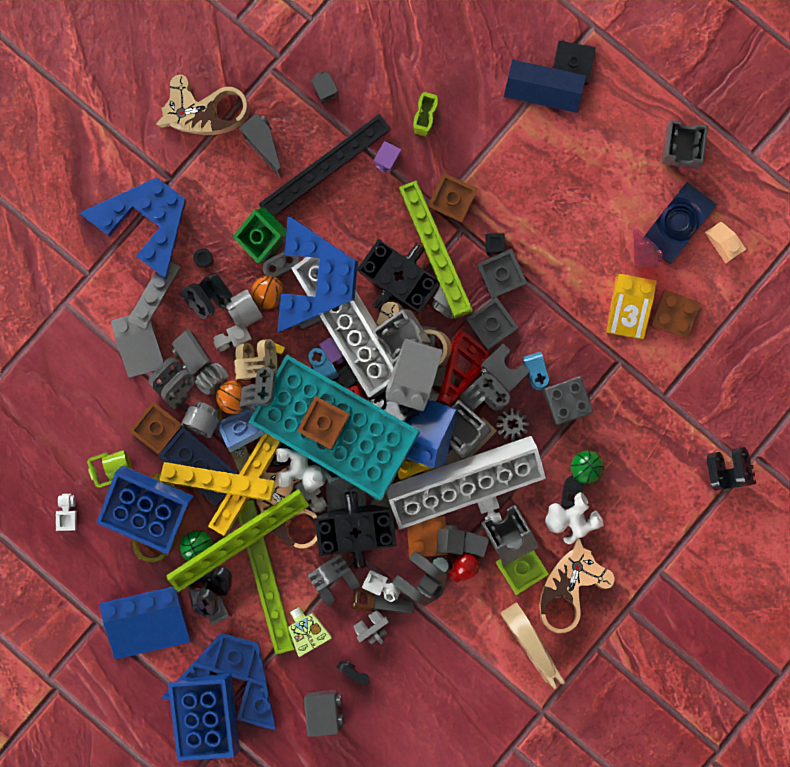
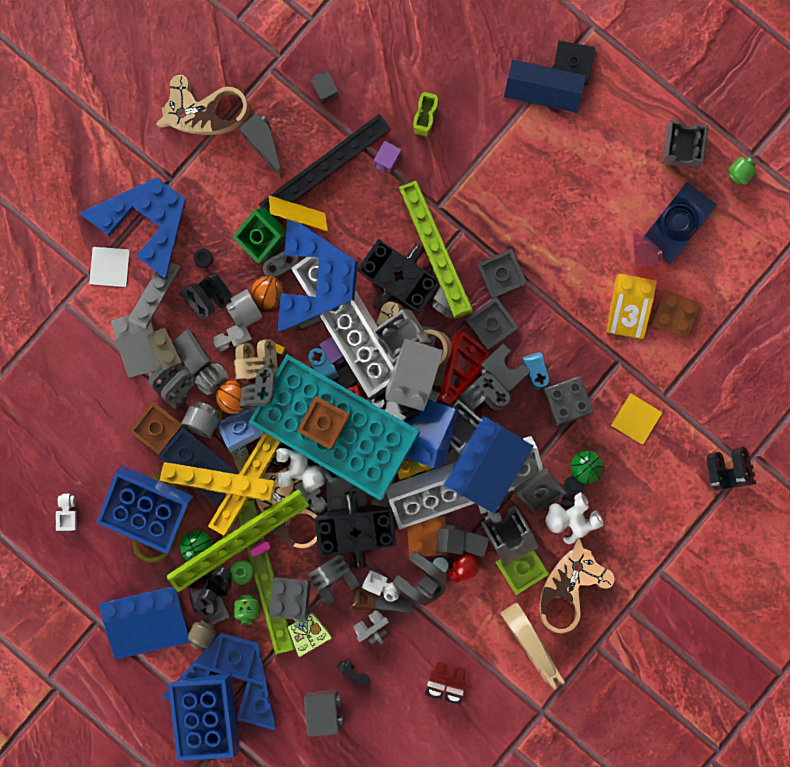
lime piece [87,450,132,488] -> none
dark orange plate [428,173,478,224] -> none
black tile [485,233,505,254] -> none
light grey gear [496,408,529,441] -> none
light nougat slope [705,222,746,263] -> none
none -> white piece [89,247,130,287]
none -> dark tan plate [147,328,181,371]
none -> dark tan head [188,620,217,650]
none -> bright green head [229,559,255,585]
none -> bright green head [234,595,259,625]
none -> dark pink tile [250,541,272,557]
none -> yellow piece [269,196,328,232]
none -> dark grey plate [269,577,311,620]
none -> clear red hips [425,662,466,705]
none -> blue slope [443,416,534,514]
none -> dark grey plate [514,468,567,514]
none -> yellow piece [611,393,662,445]
none -> bright green head [728,157,757,185]

